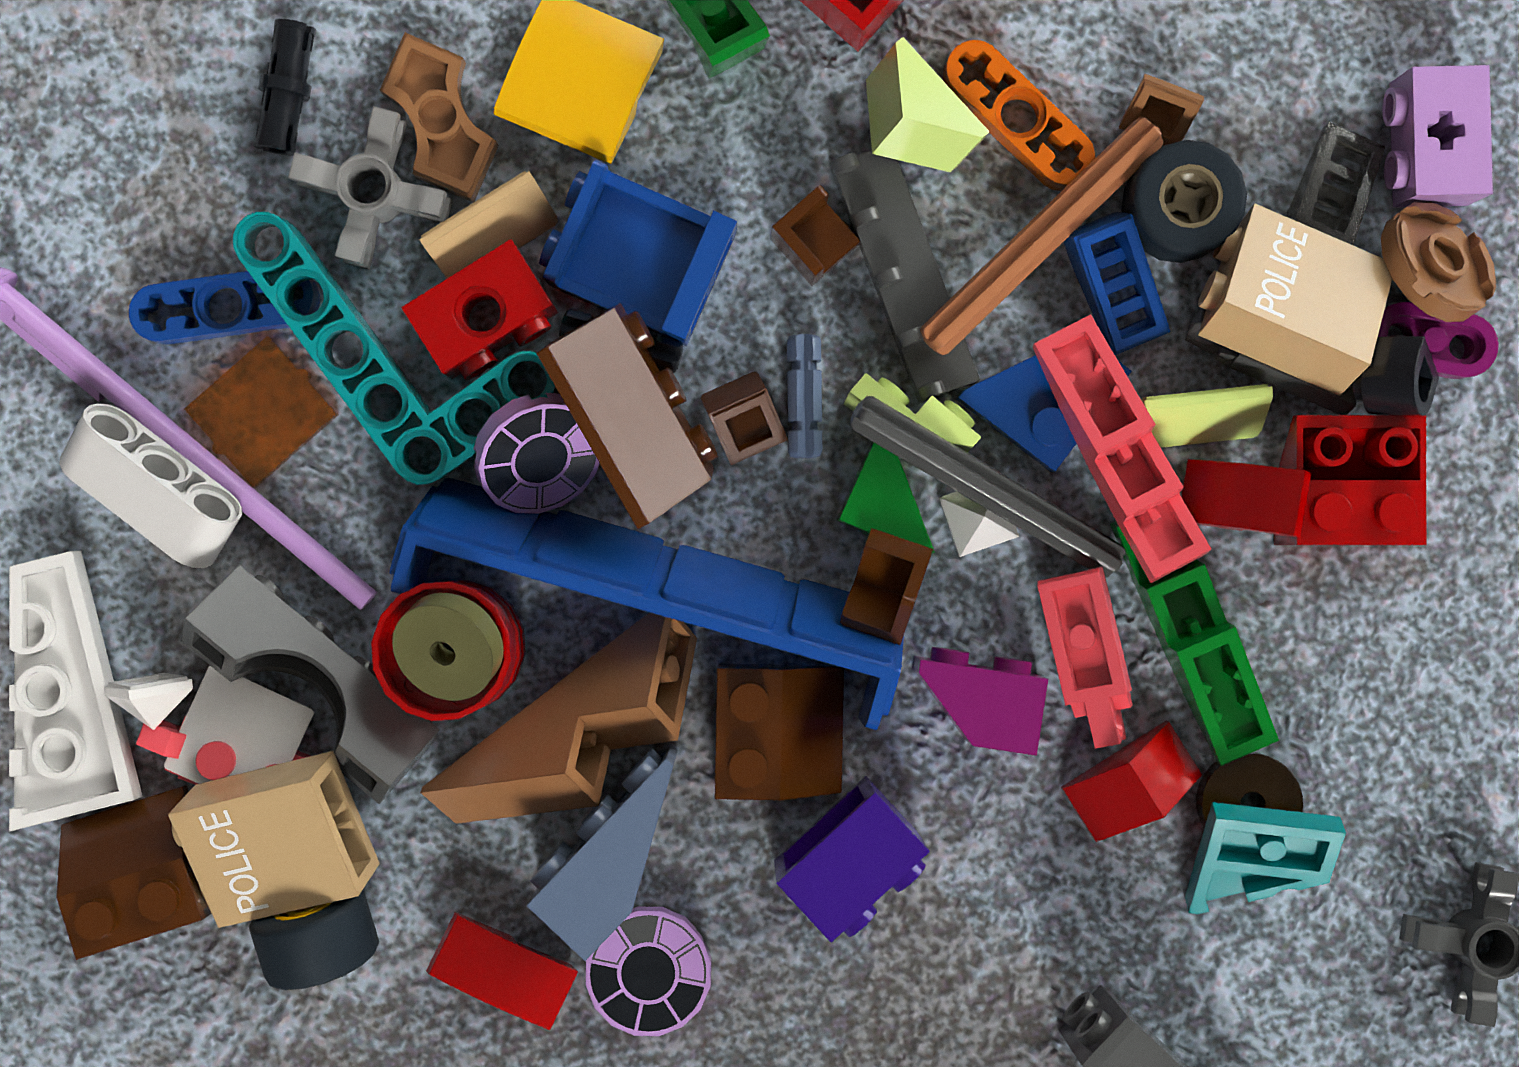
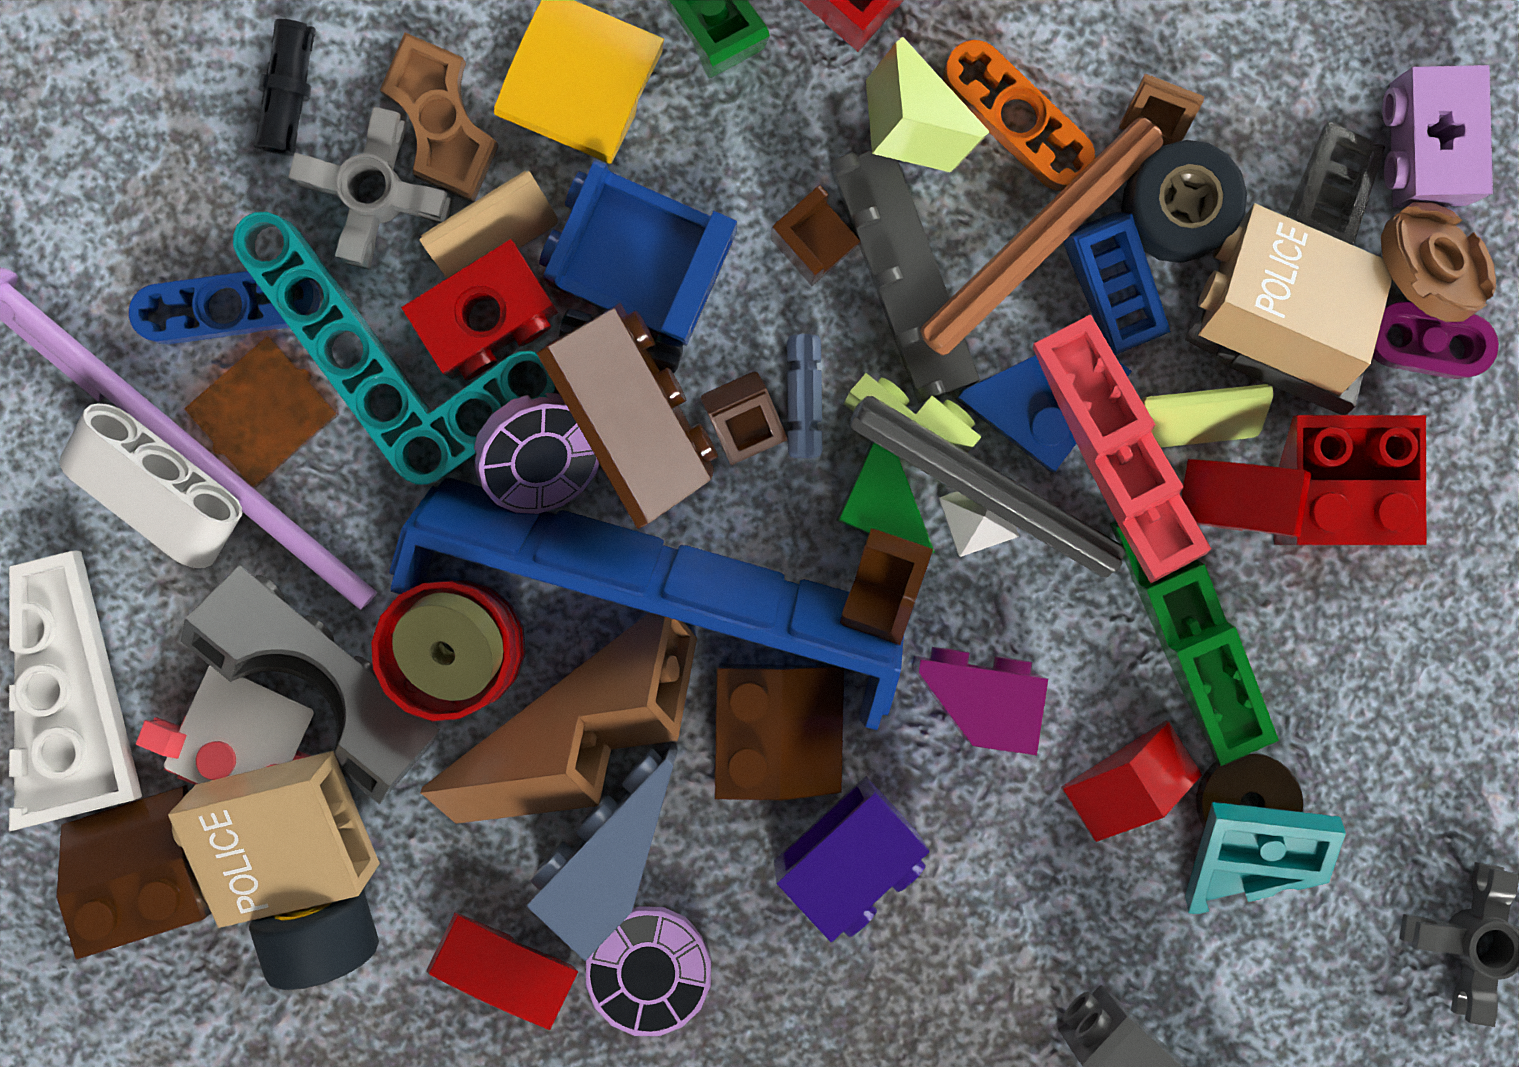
white slope [104,673,193,730] -> none
coral hinge [1037,566,1132,749] -> none
black plate [1353,335,1439,416] -> none

